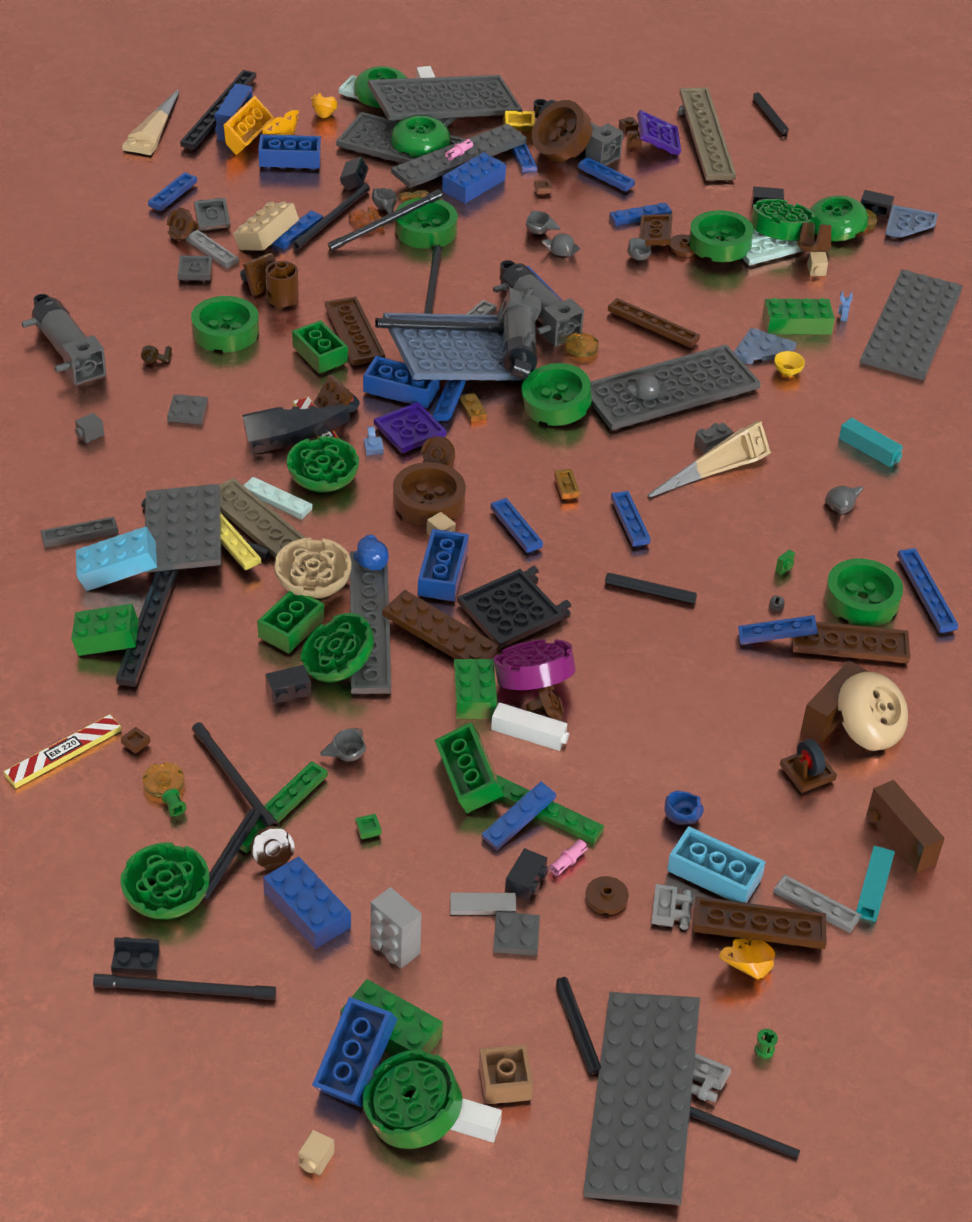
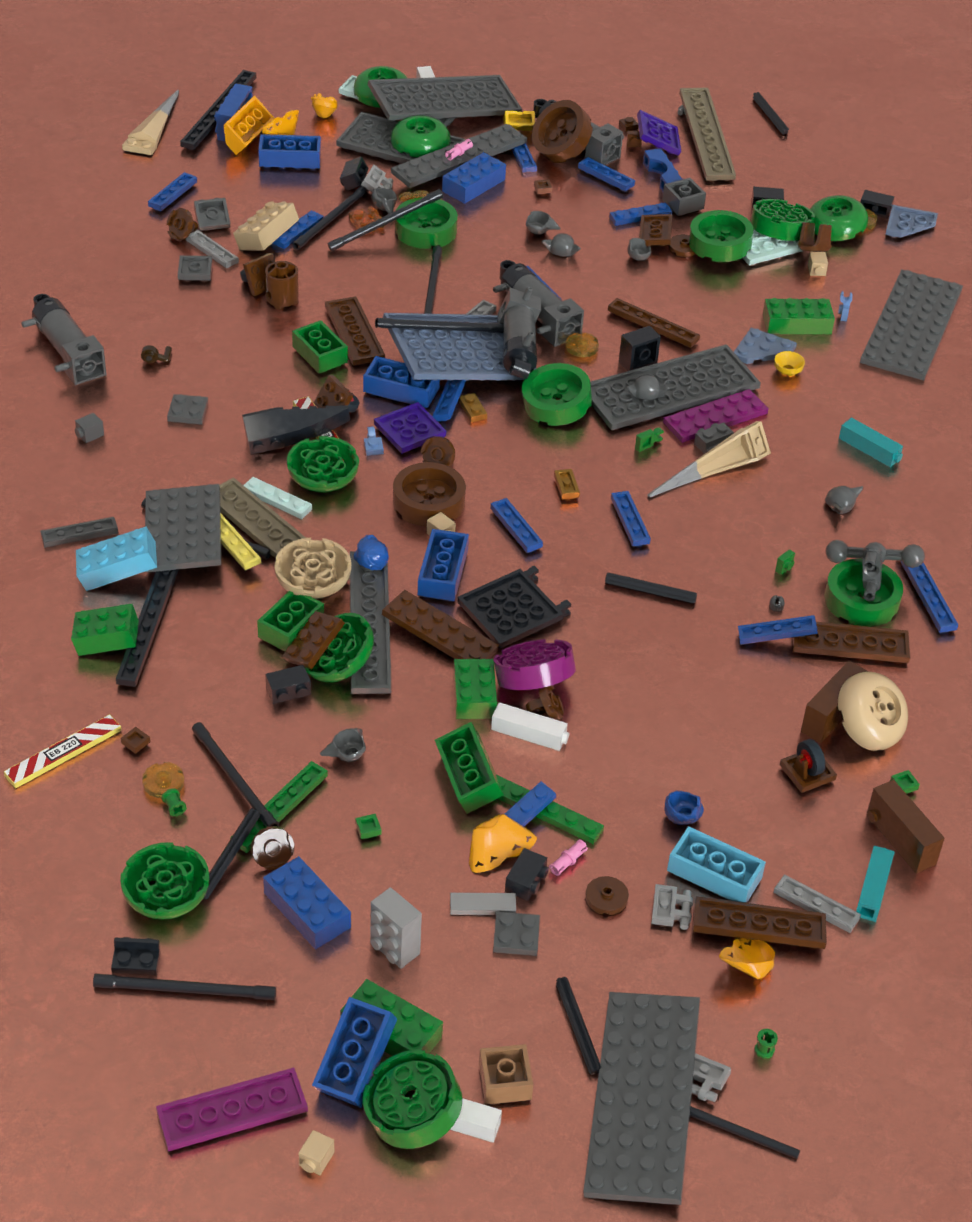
green brick [191,296,259,353] -> none
none -> magenta plate [156,1068,308,1151]
none -> reddish brown plate [282,611,345,669]
none -> light grey plate [361,165,394,192]
none -> light orange piece [469,814,537,873]
none -> black brick [619,326,661,371]
none -> green plate [635,427,664,452]
none -> blue arch [643,148,683,193]
none -> dark grey brick [662,178,706,216]
none -> magenta plate [663,389,769,443]
none -> dark grey connector [825,540,925,601]
none -> green plate [890,770,920,794]

